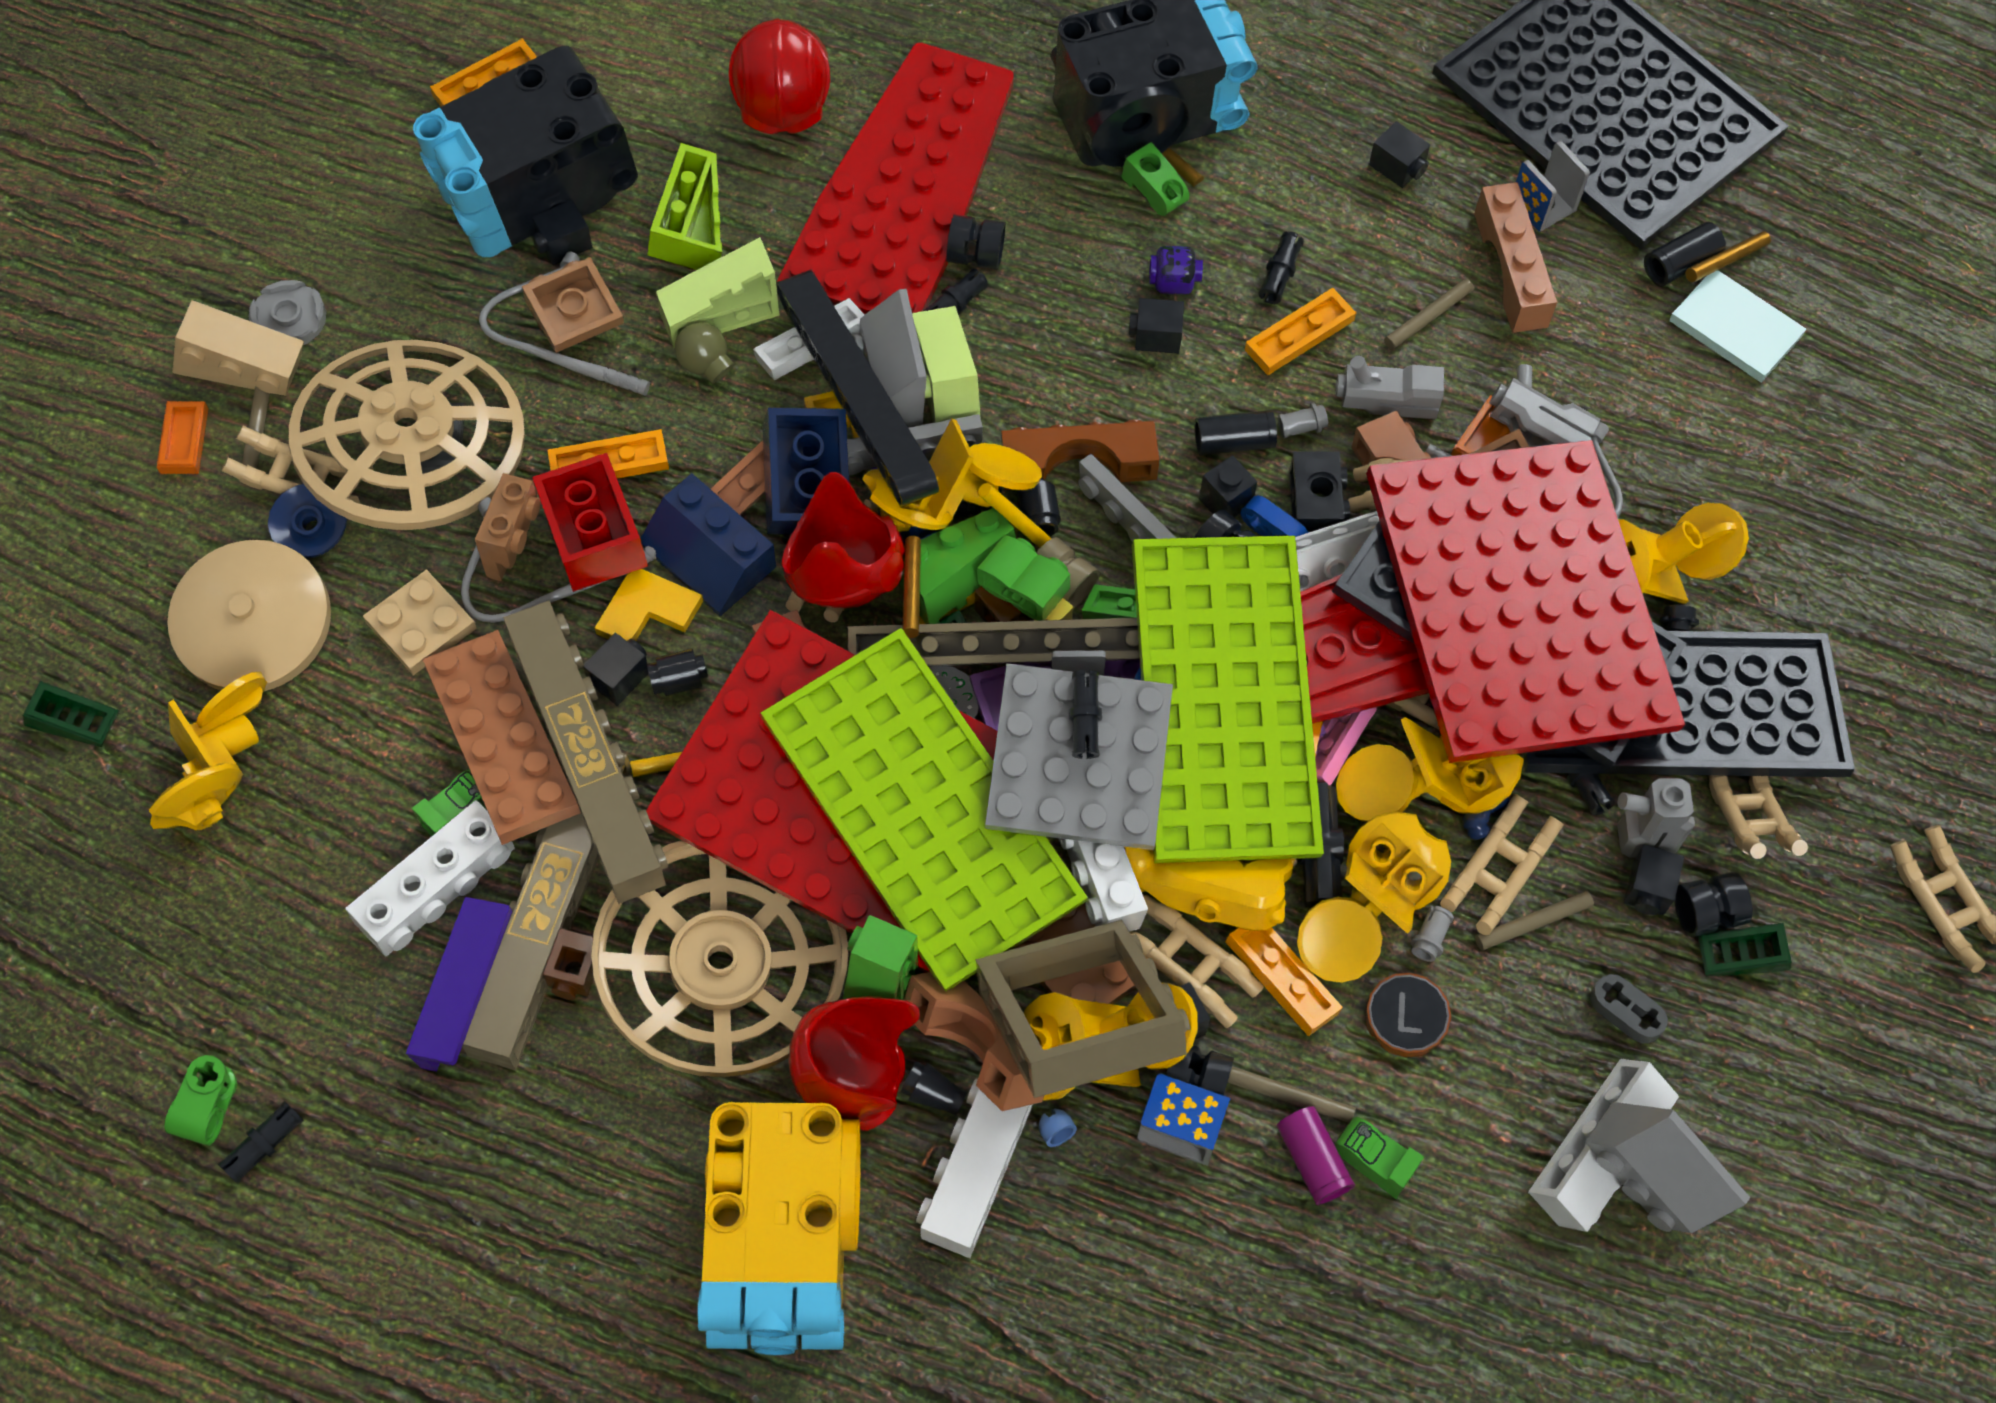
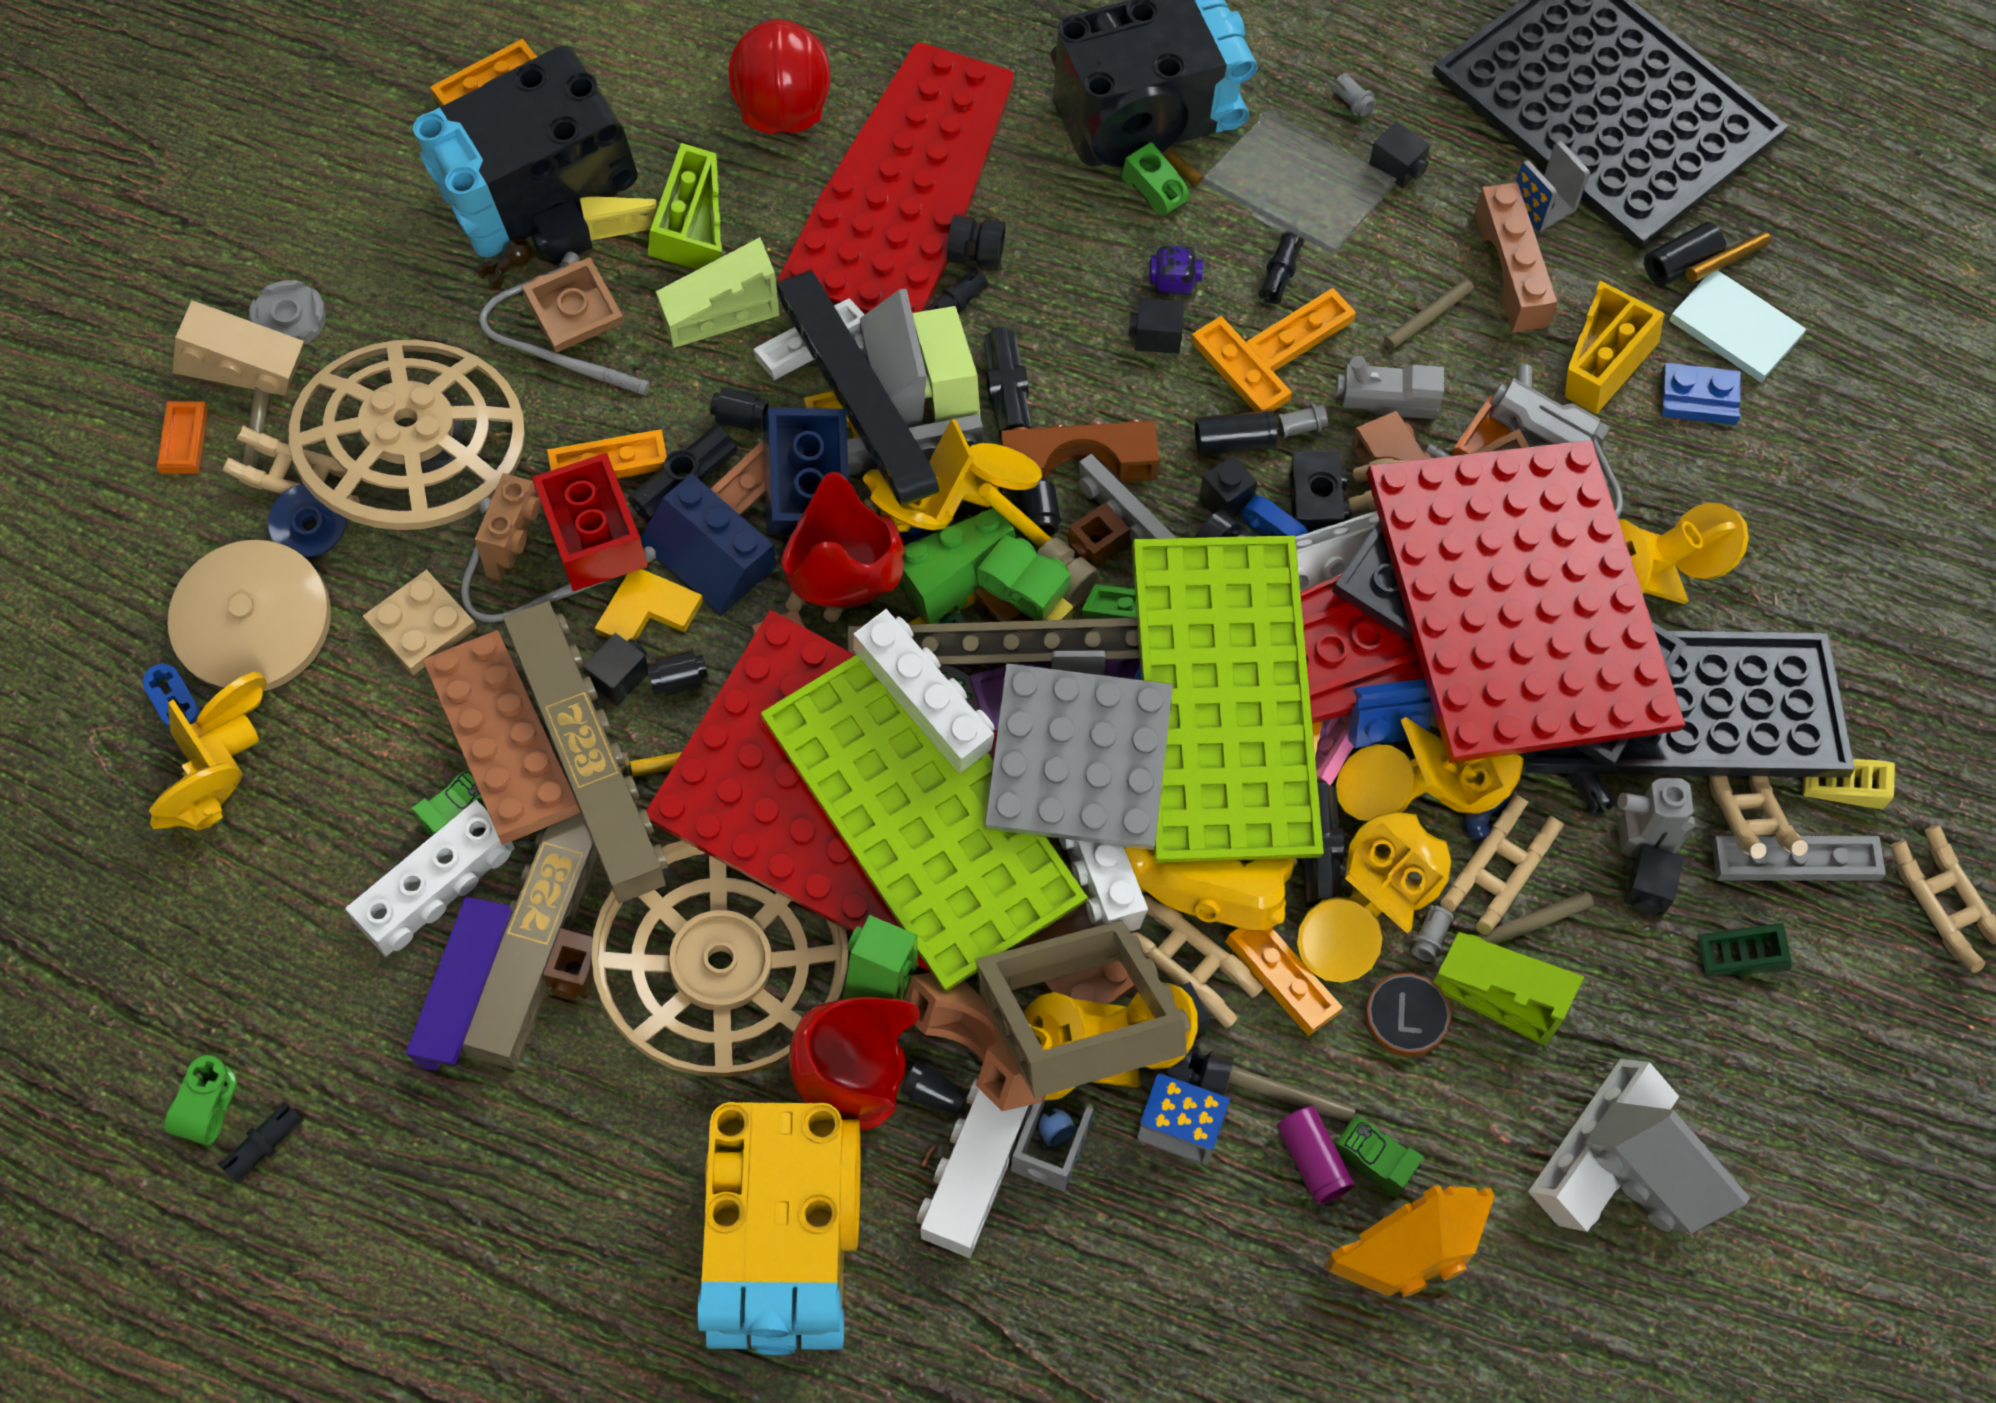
dark green slope [22,681,119,747] -> none
olive piece [675,322,735,384] -> none
pearl gold bar [903,536,921,638] -> none
black pin [1069,670,1102,759] -> none
dark grey beam [1590,974,1668,1044] -> none
black plate [1659,605,1699,631] -> none
black wheel [1674,872,1753,937] -> none
none -> blue beam [142,664,201,730]
none -> dark brown arm [477,238,532,290]
none -> light yellow slope [580,197,658,241]
none -> black piece [628,426,737,522]
none -> black brick [710,386,769,431]
none -> white brick [853,609,994,774]
none -> black piece [984,327,1031,438]
none -> light grey piece [1011,1095,1094,1192]
none -> reddish brown brick [1068,502,1130,567]
none -> light orange plate [1191,316,1292,412]
none -> clear container [1202,110,1396,255]
none -> light orange wedge [1325,1185,1495,1297]
none -> light grey pin [1332,73,1377,117]
none -> blue plate [1348,679,1433,748]
none -> lime wedge [1433,932,1585,1047]
none -> yellow wedge [1564,280,1664,415]
none -> plate [1661,363,1740,425]
none -> light grey plate [1712,836,1886,880]
none -> light yellow slope [1802,759,1895,810]

